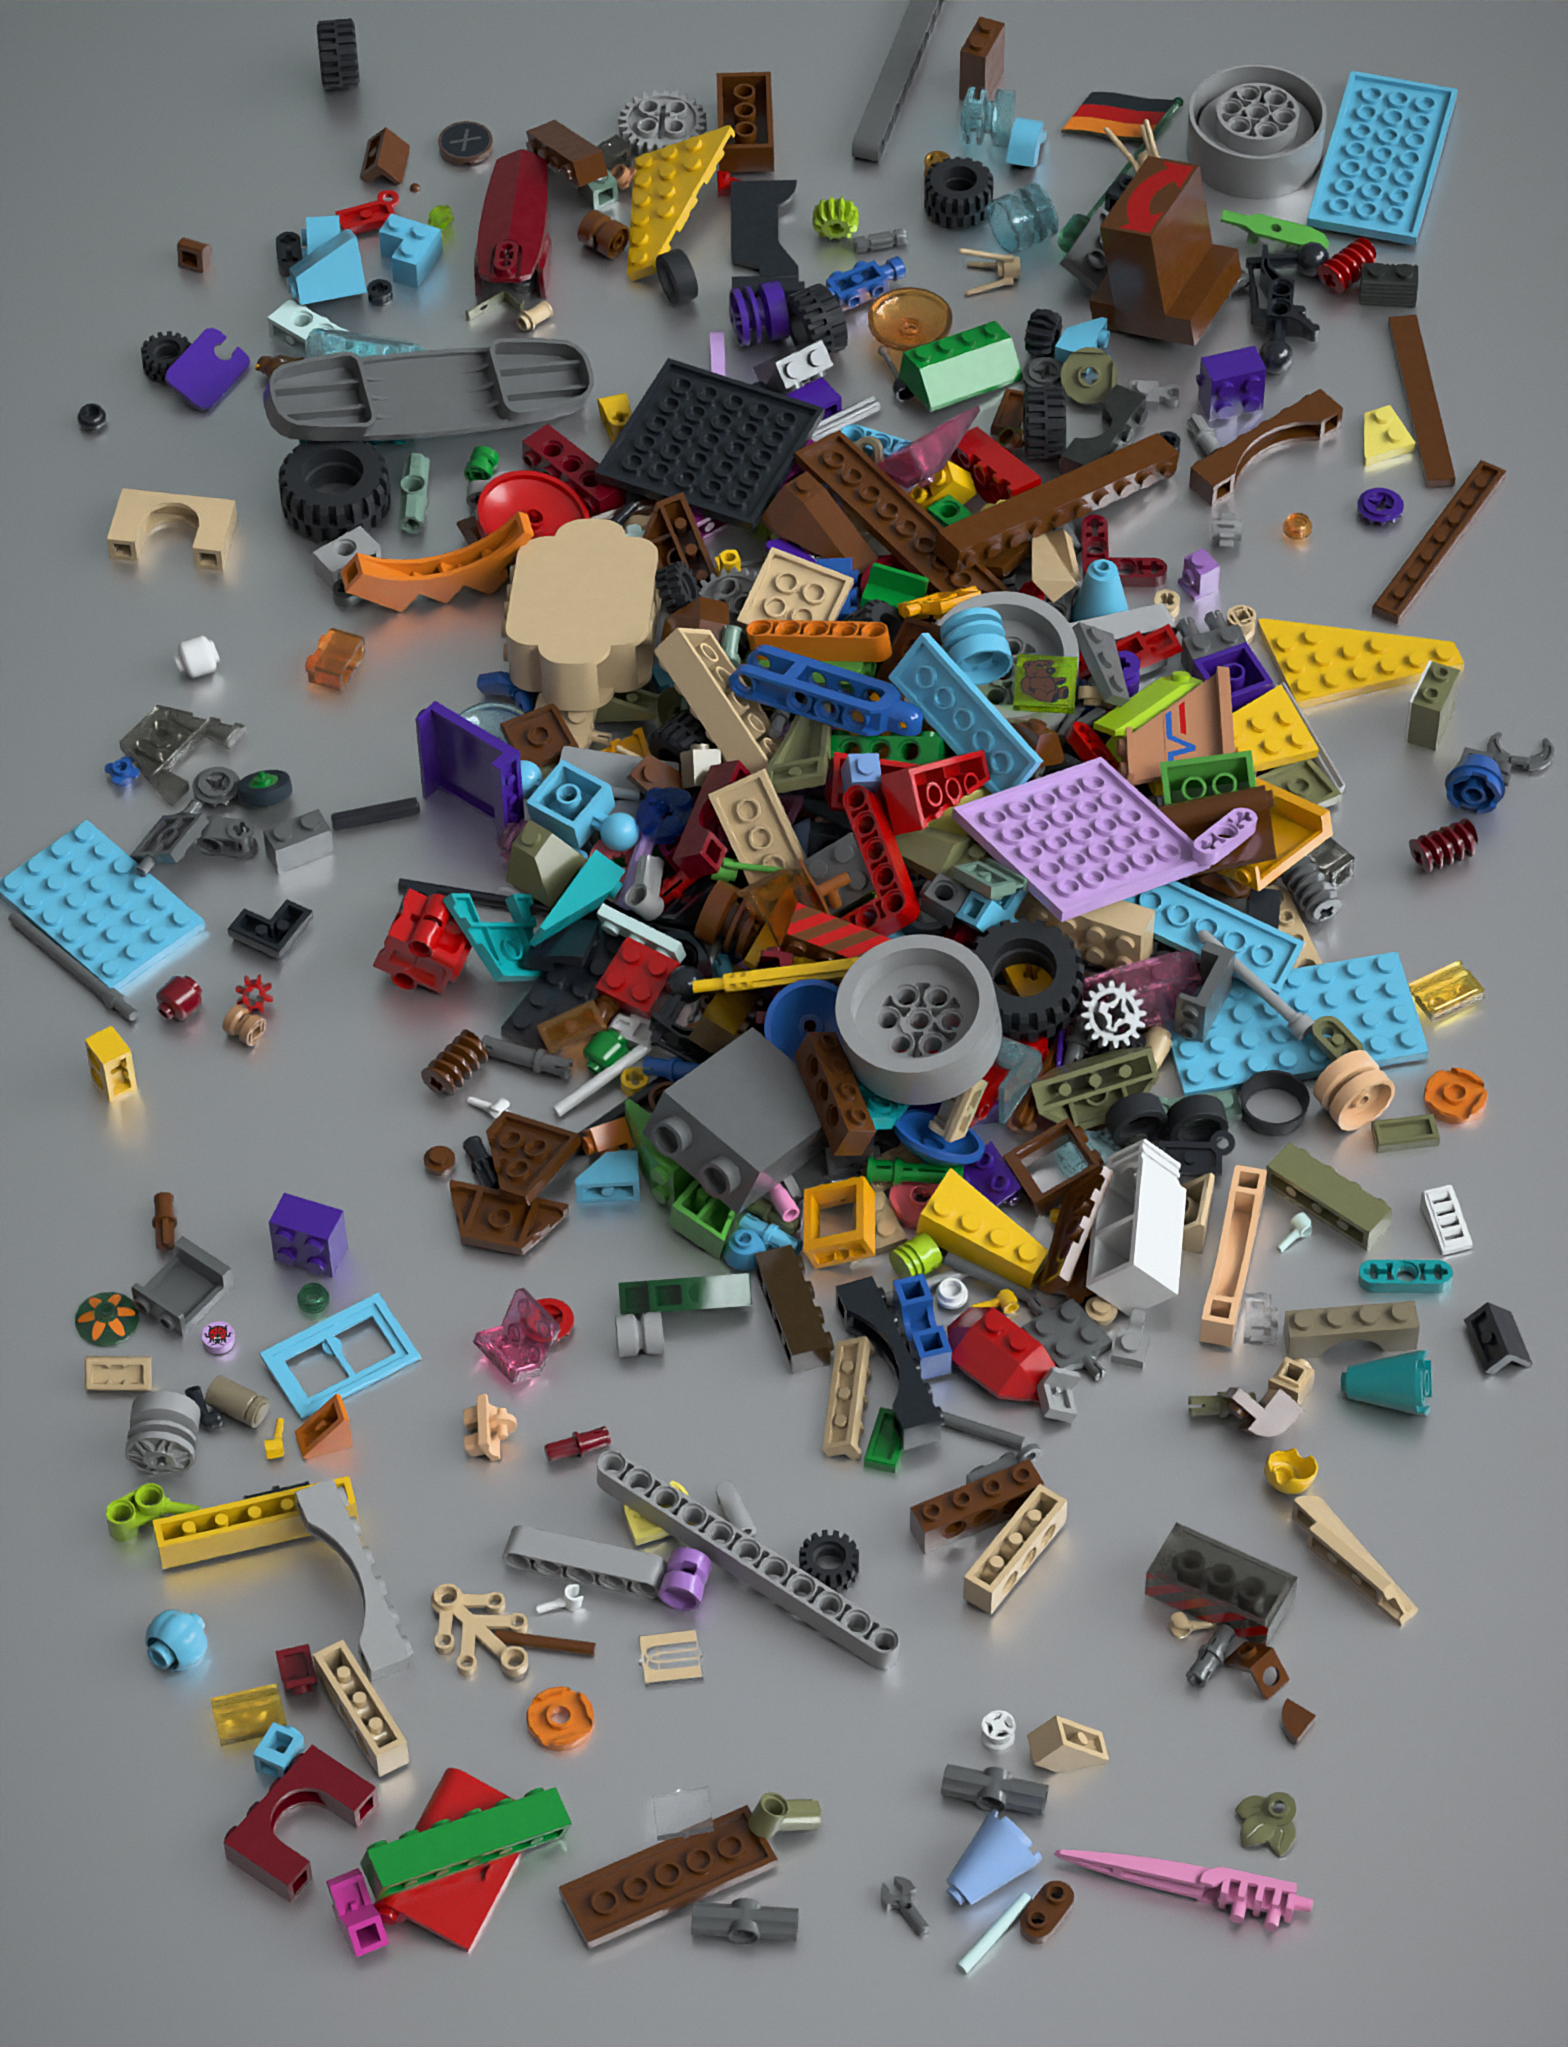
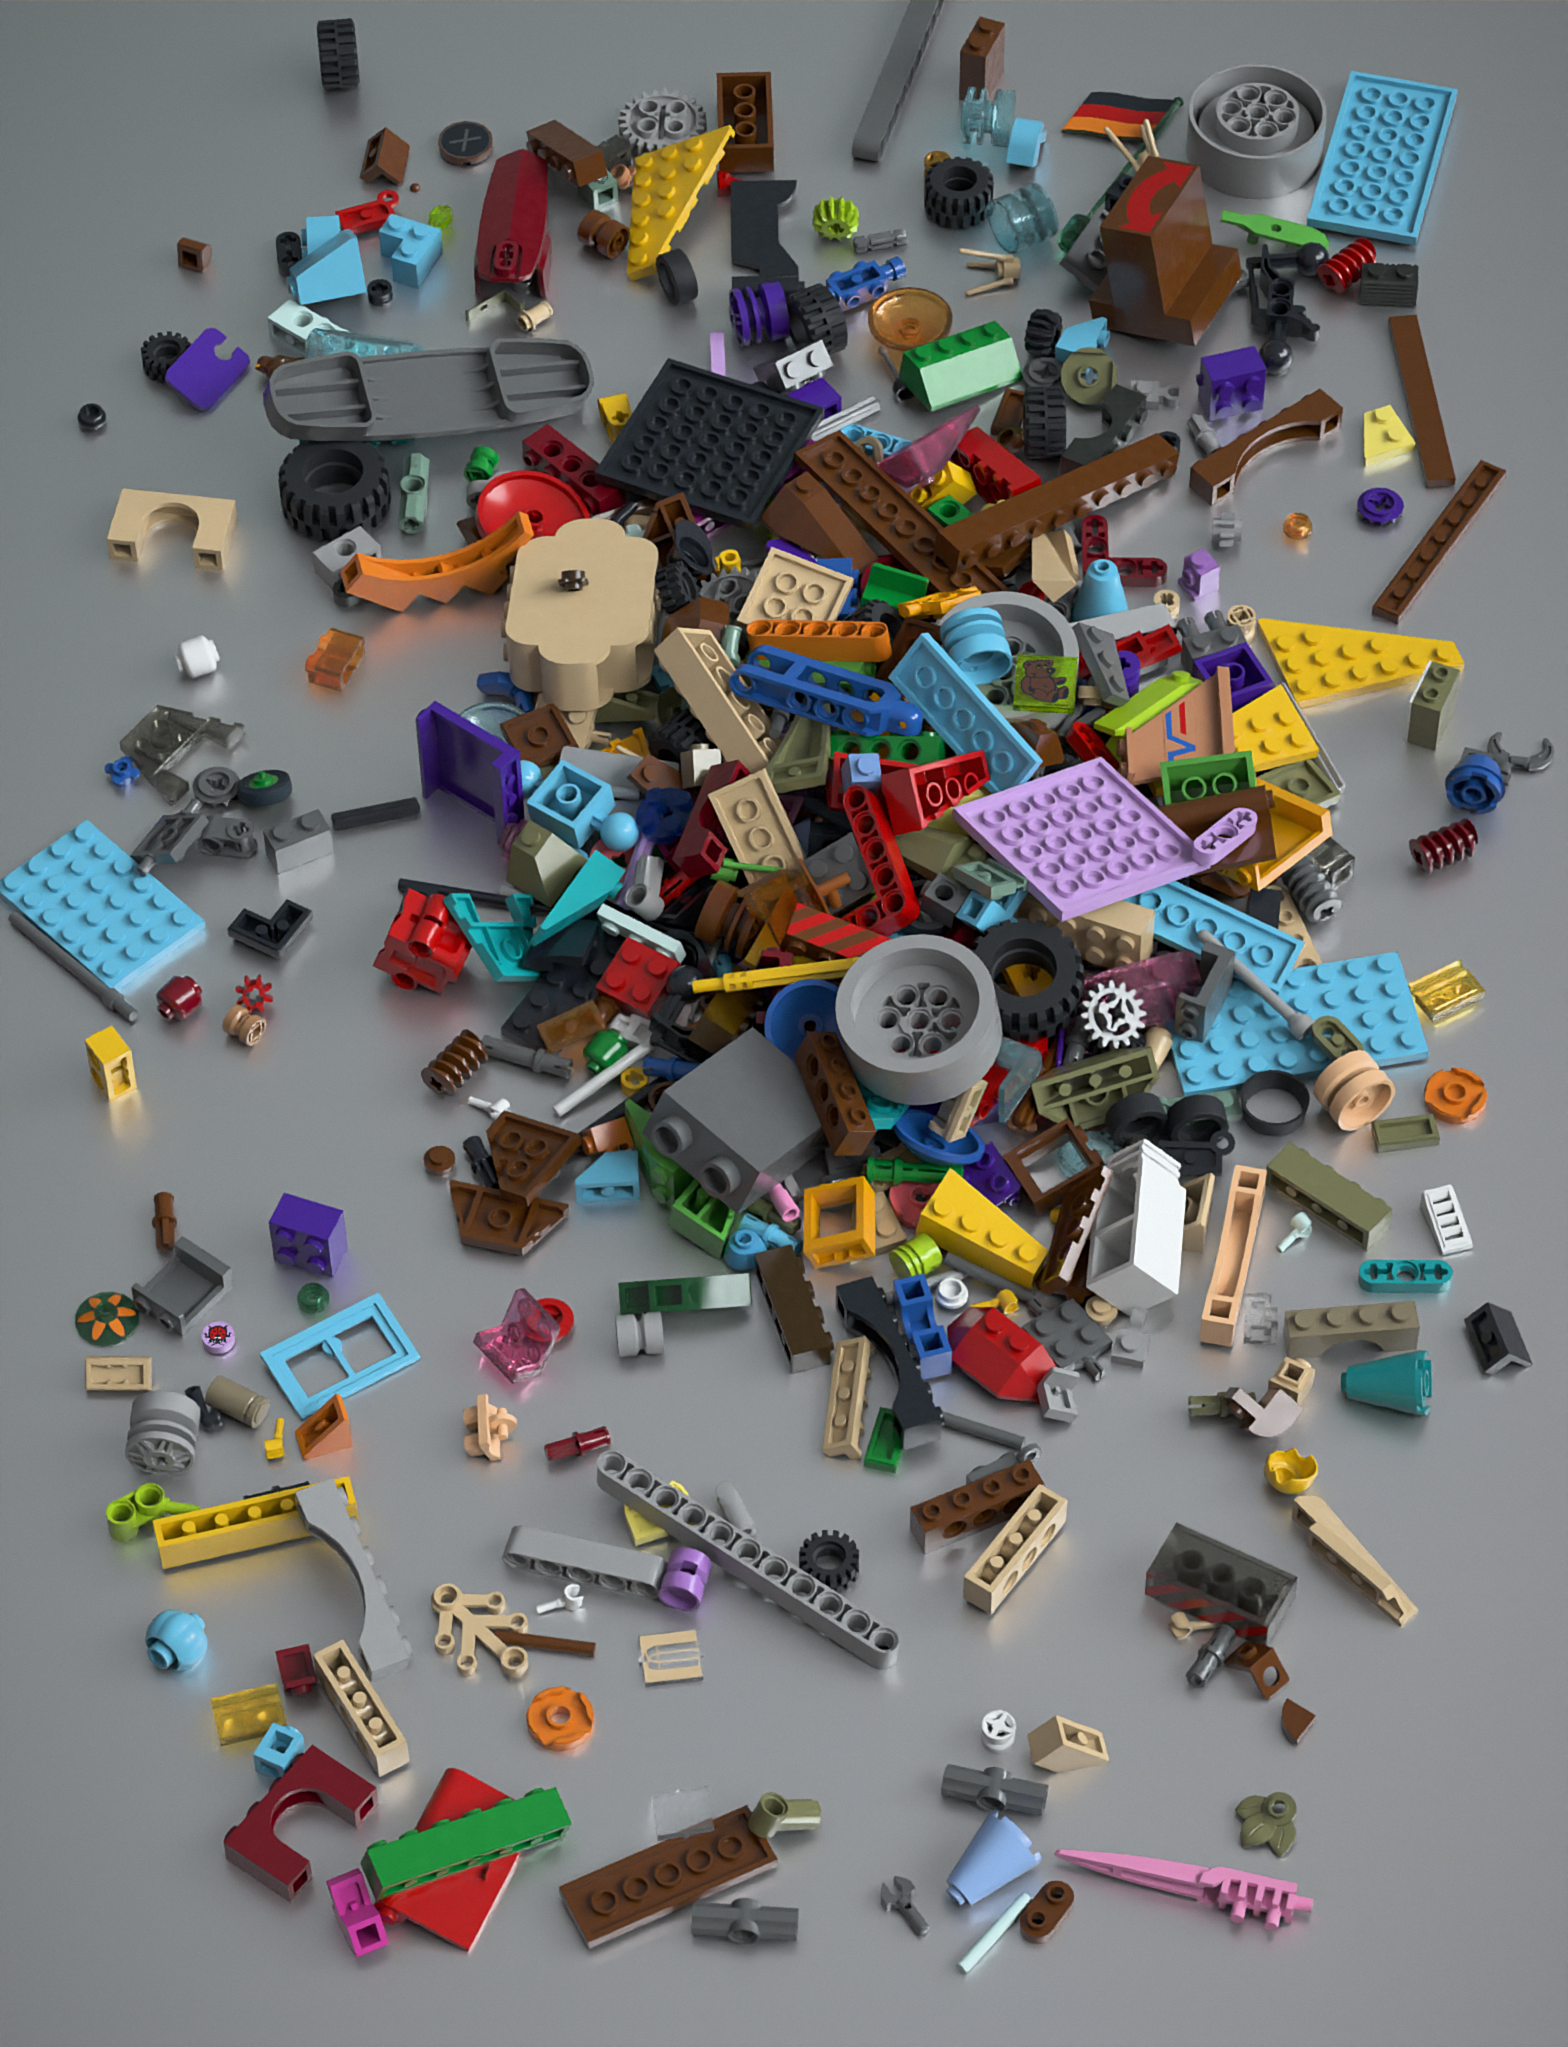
none -> dark brown plate [558,570,589,592]
none -> black piece [668,520,713,578]

